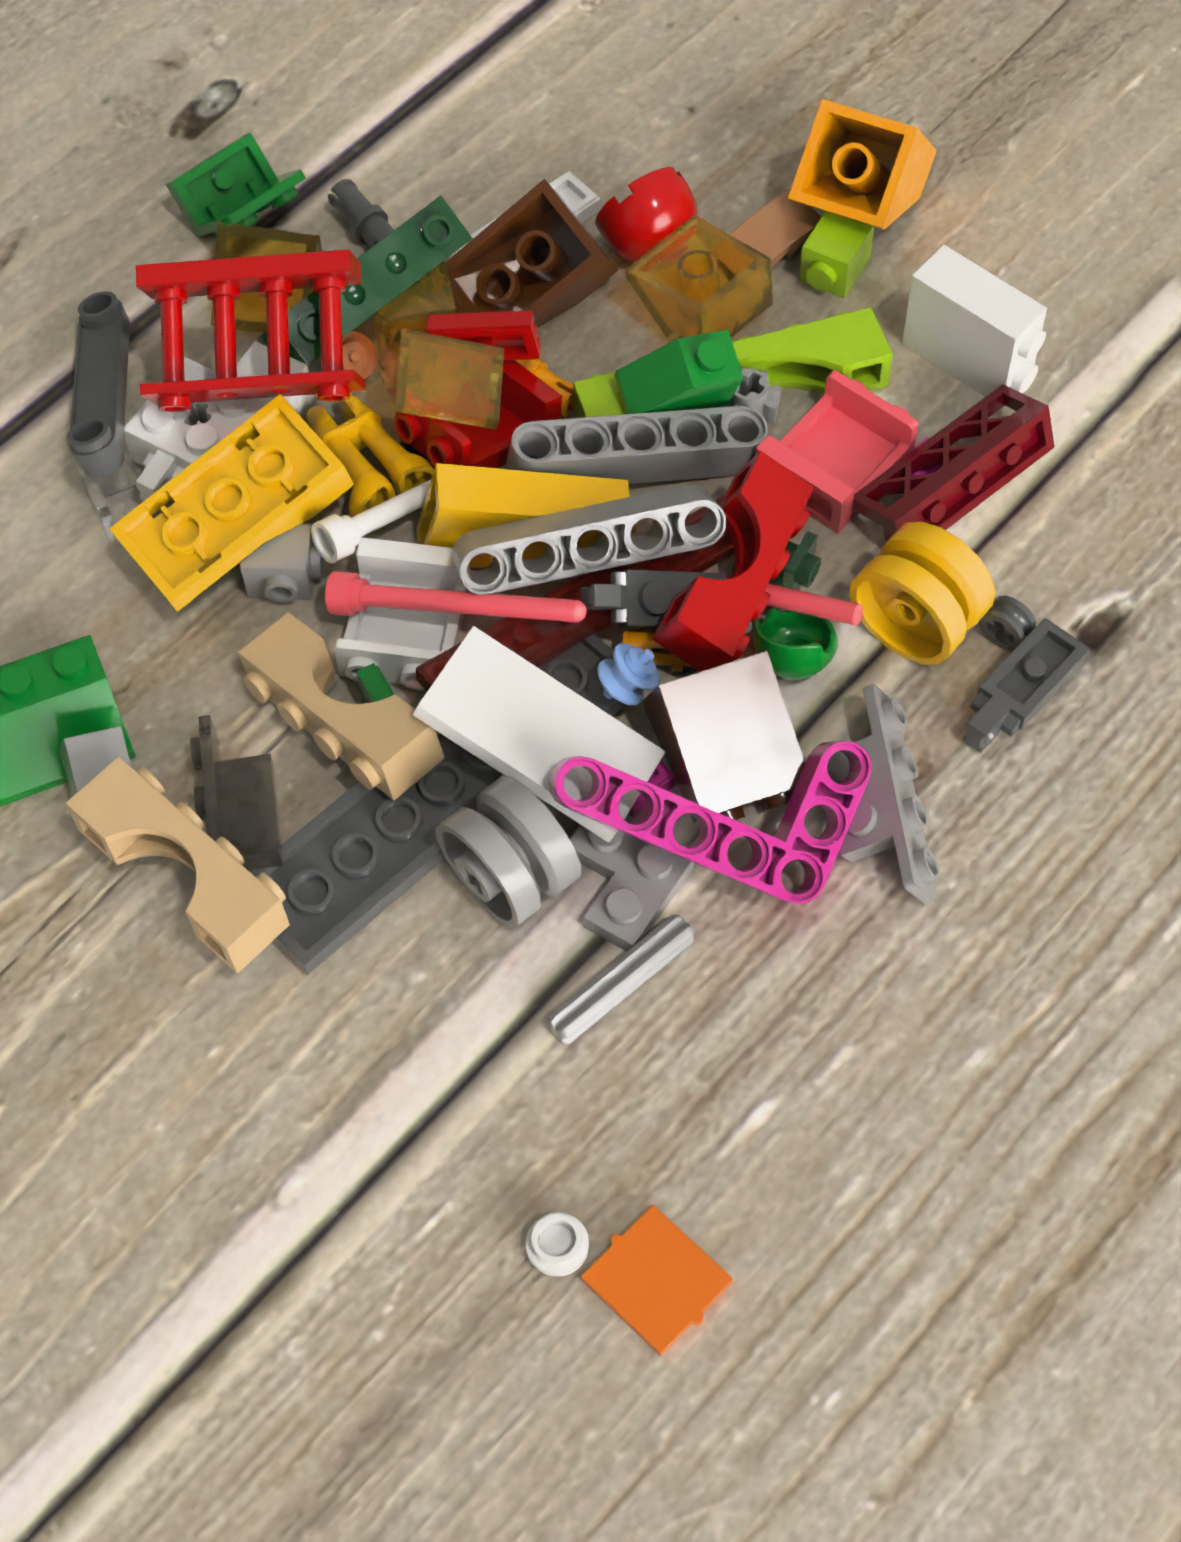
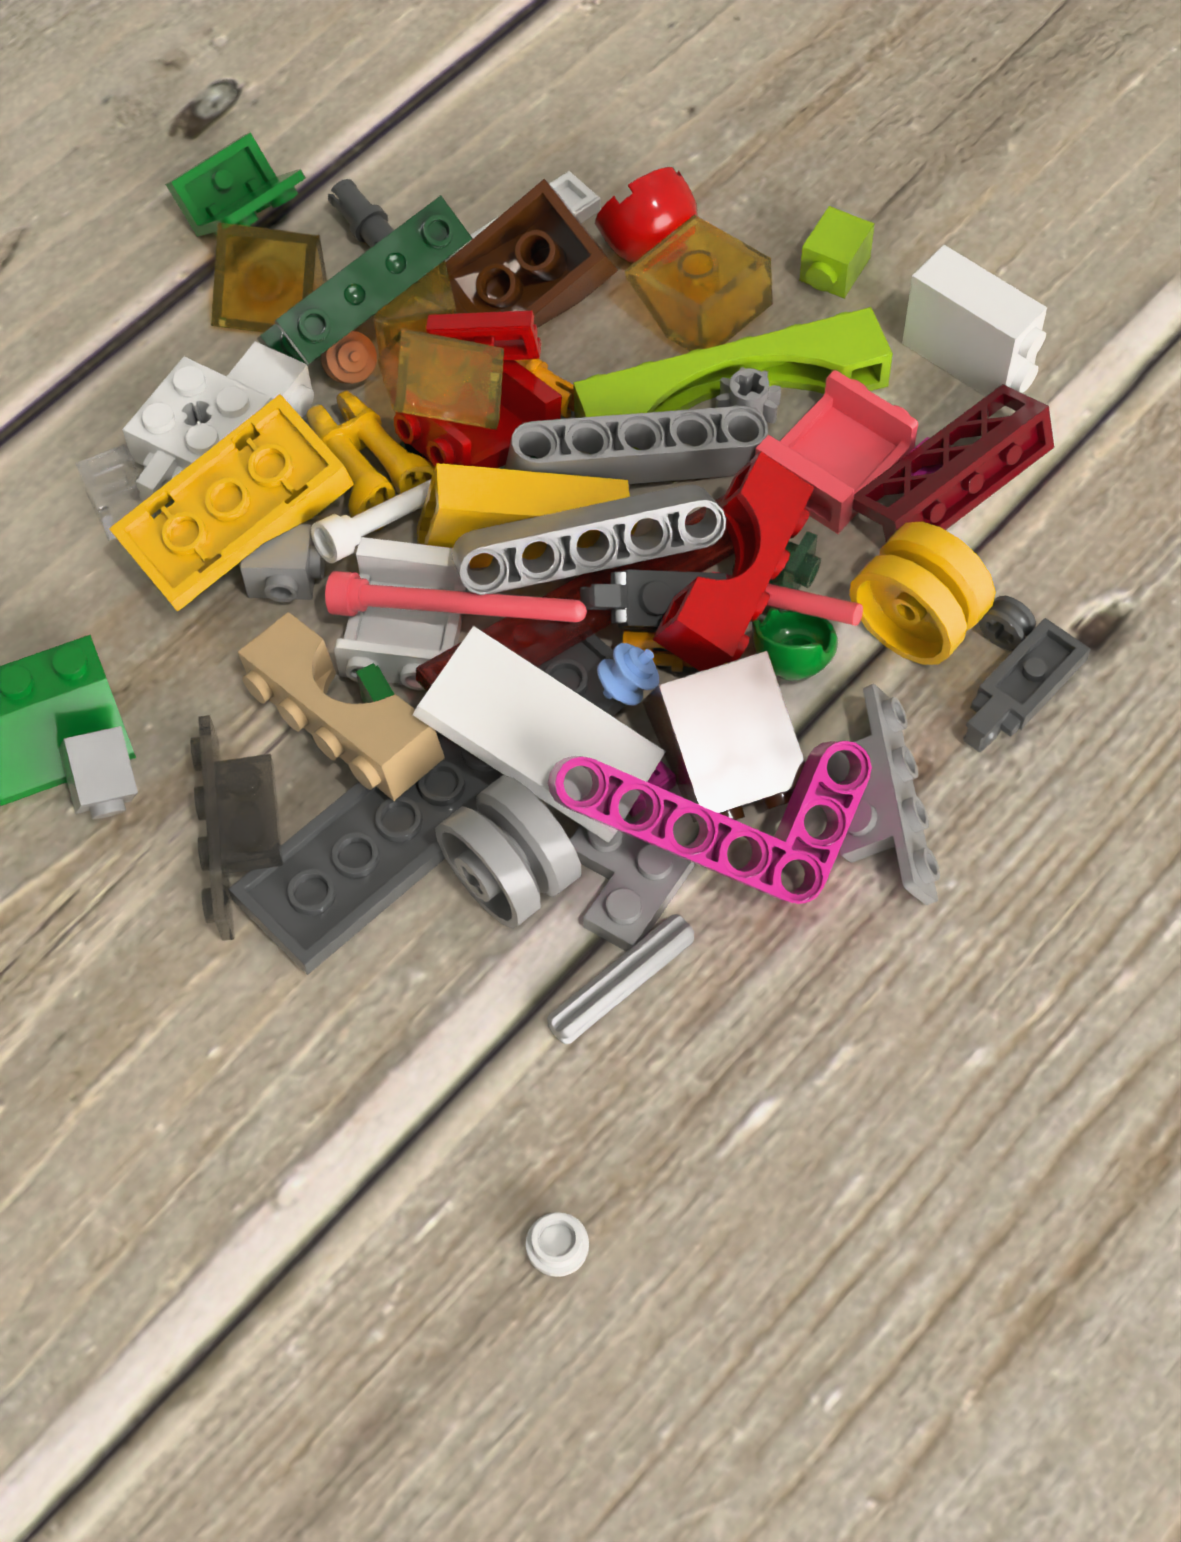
tan arch [65,756,290,974] -> none
dark grey piece [67,291,131,478] -> none
red fence [135,249,366,412] -> none
orange piece [581,1205,733,1357] -> none
green slope [614,329,743,414] -> none
medium nougat slope [715,189,821,288] -> none
light orange slope [788,99,937,230] -> none

